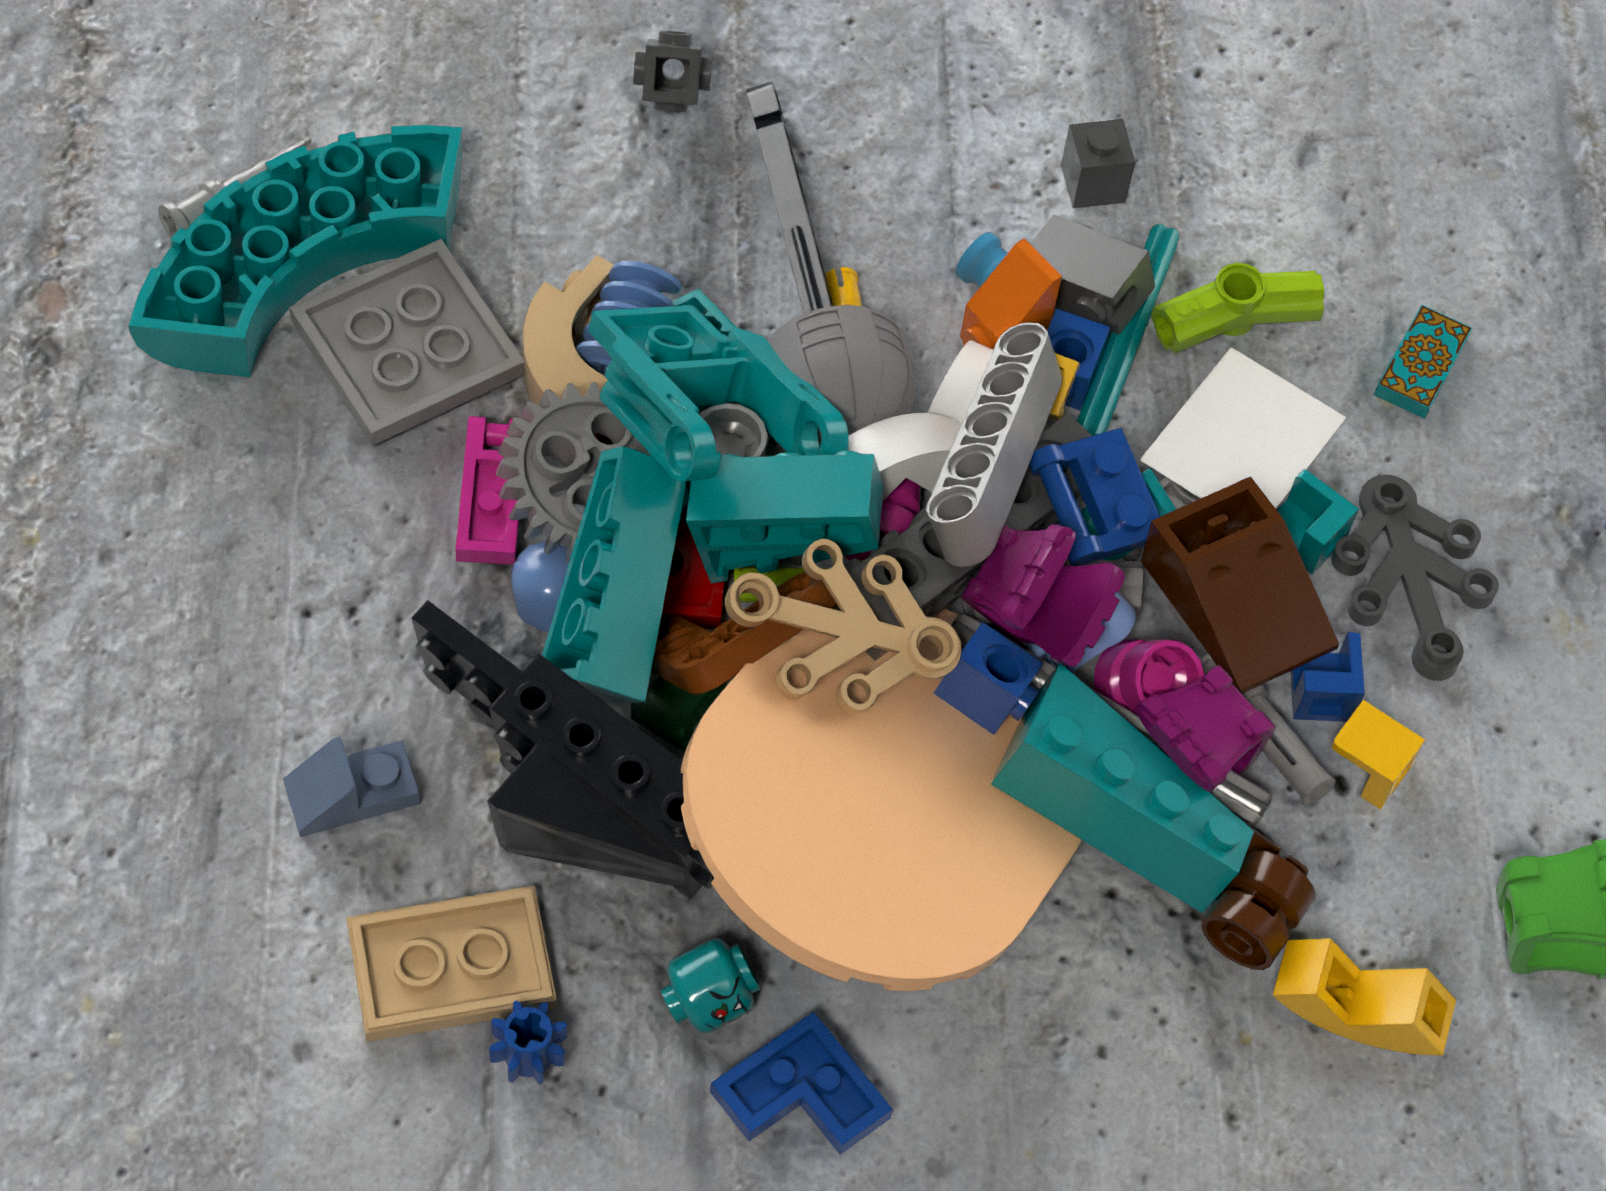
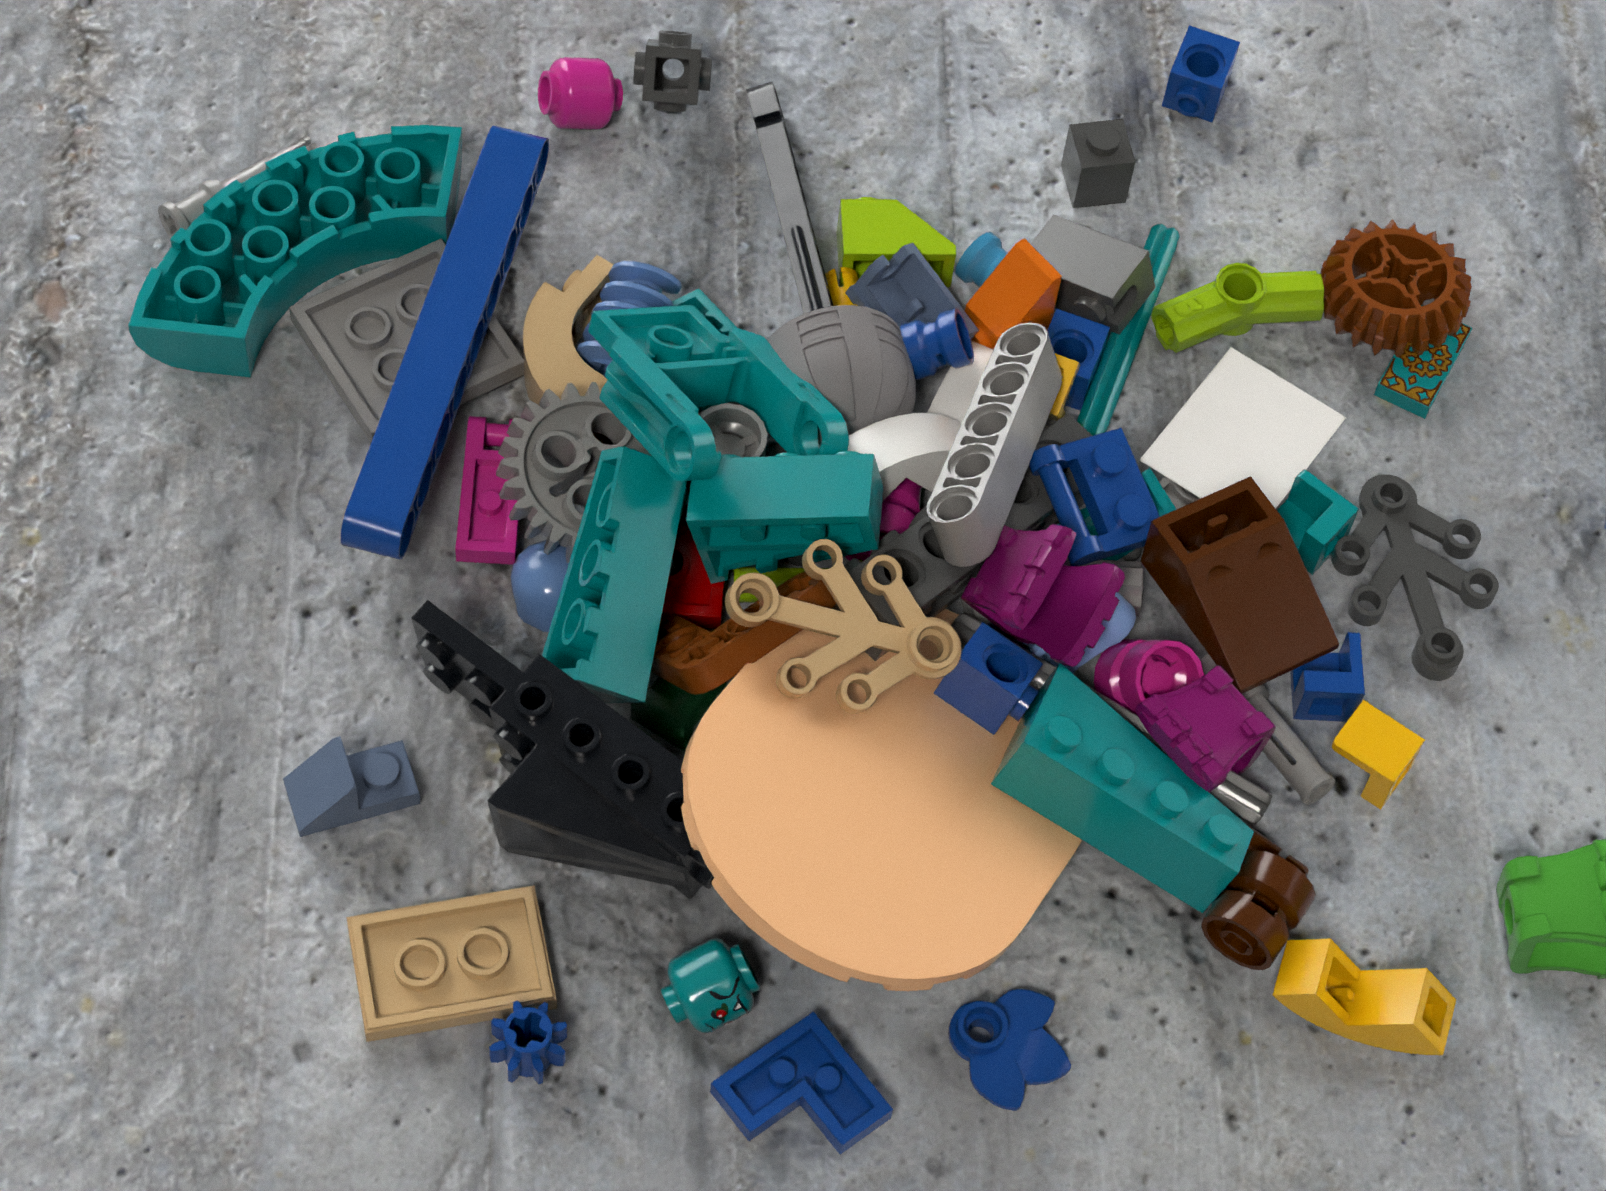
none -> blue beam [341,125,549,560]
none -> dark pink head [538,57,623,130]
none -> lime slope [836,197,956,287]
none -> sand blue hinge [845,243,979,371]
none -> blue wheel [900,308,974,380]
none -> blue plate [948,989,1071,1111]
none -> blue brick [1162,25,1240,123]
none -> dark orange gear [1320,219,1472,357]

